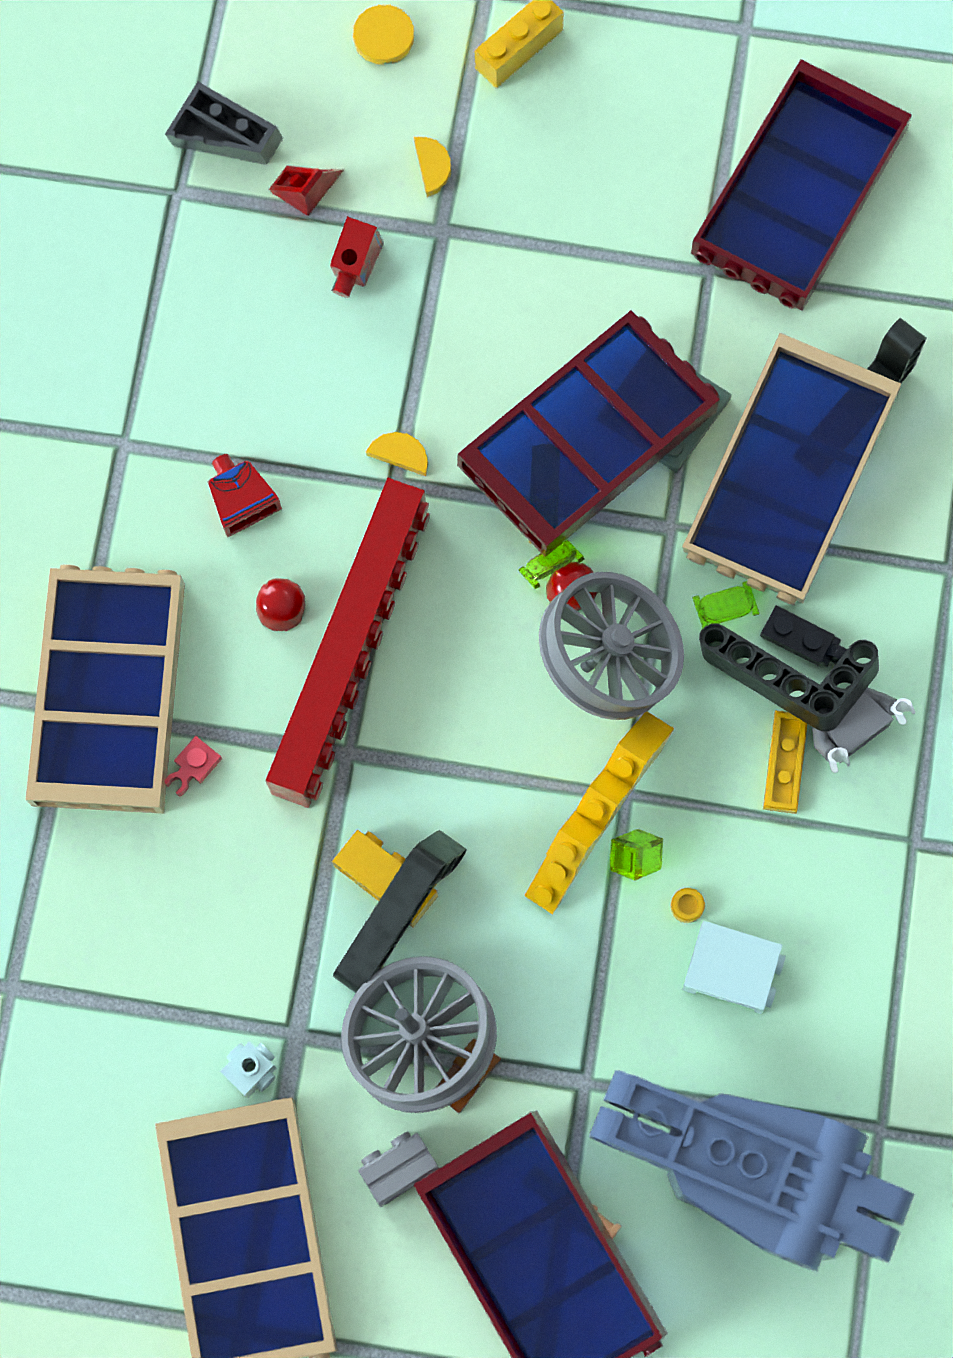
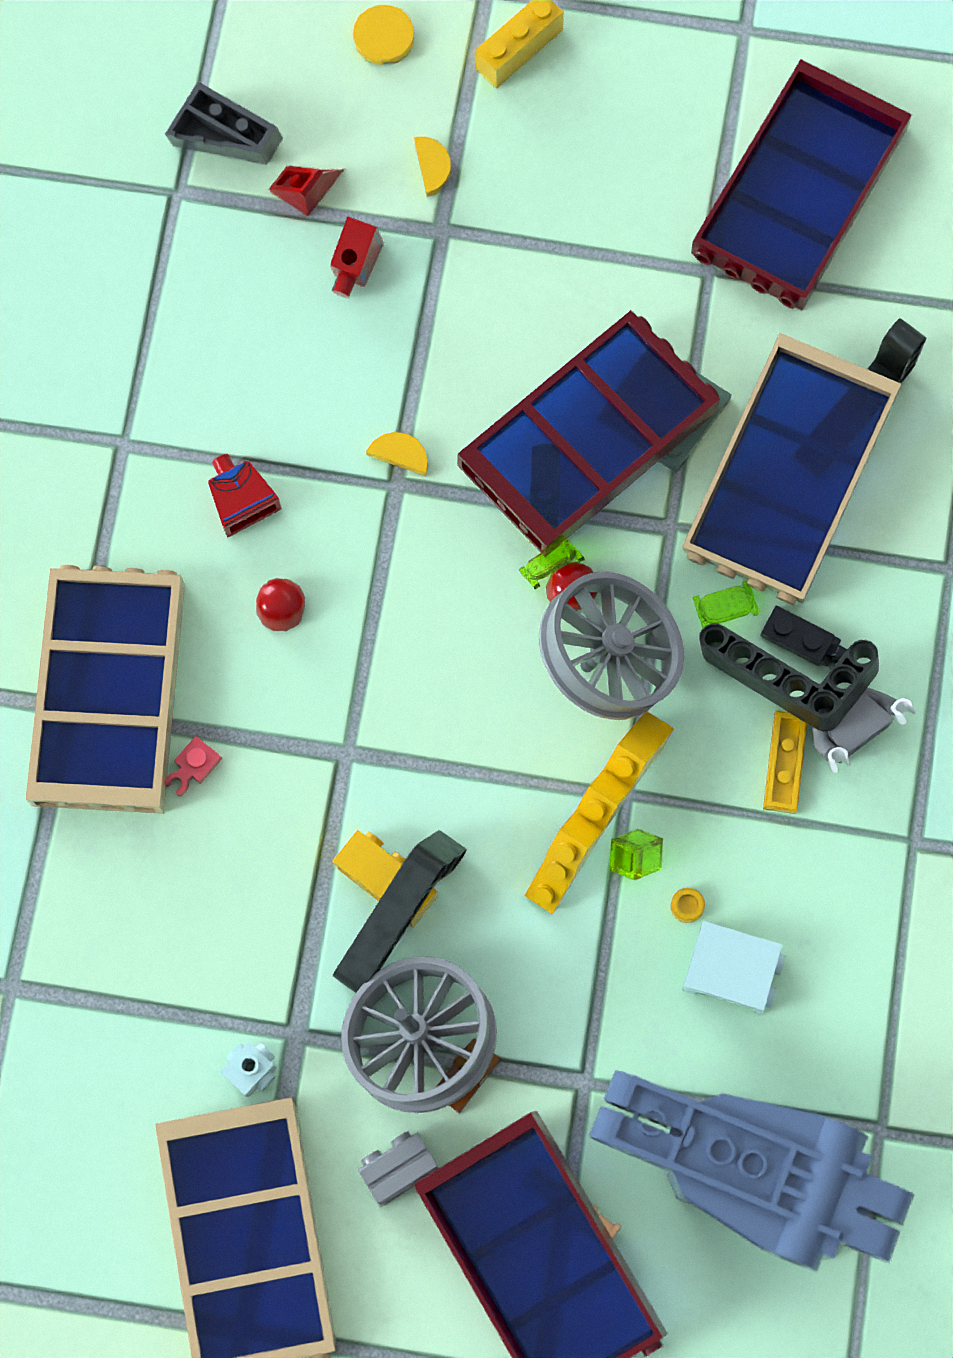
red brick [265,477,430,808] -> none

